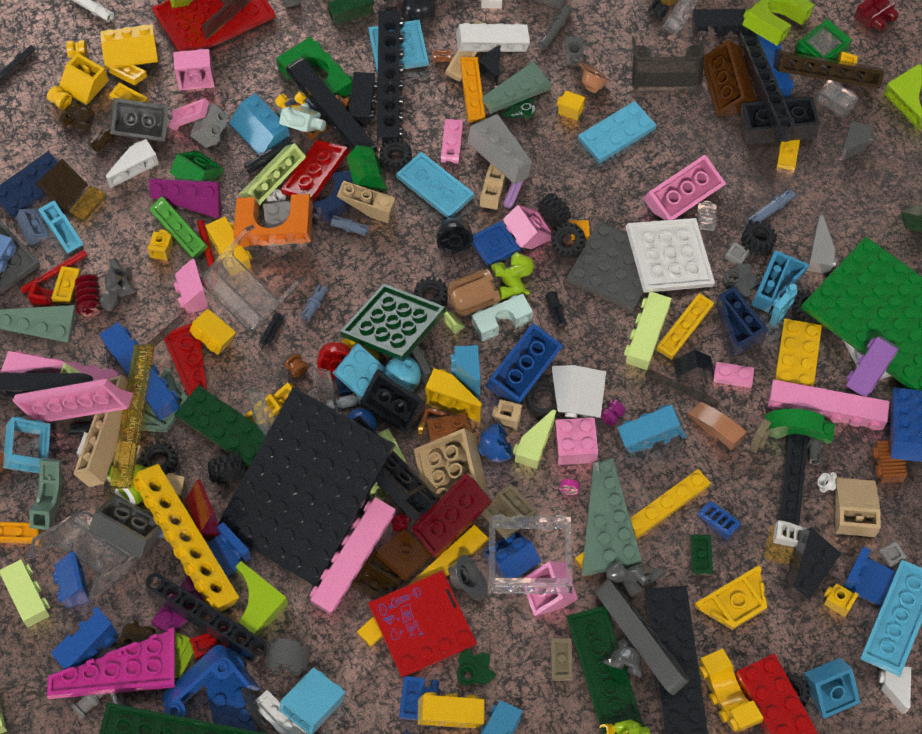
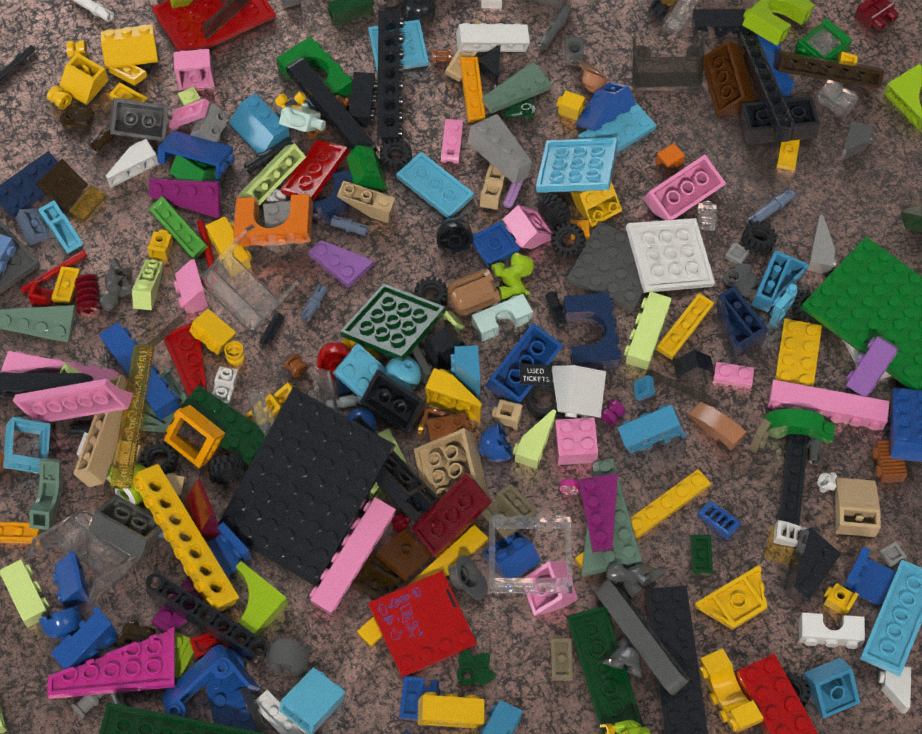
none -> blue cylinder [38,606,82,642]
none -> yellowish green slope [132,259,164,310]
none -> blue panel [157,131,235,179]
none -> light orange window [164,405,225,468]
none -> yellowish green plate [177,86,201,106]
none -> white slope [212,366,238,406]
none -> yellow wheel [224,341,245,366]
none -> medium lavender wing [308,240,374,288]
none -> black brick [424,325,467,371]
none -> black sticker [519,364,552,386]
none -> medium azure plate [536,137,618,193]
none -> dark blue arch [563,292,622,370]
none -> yellow slope [570,181,622,227]
none -> blue slope [575,82,636,131]
none -> magenta wing [579,473,618,553]
none -> dark azure plate [633,375,655,401]
none -> orange panel [655,143,685,169]
none -> white arch [799,612,865,649]

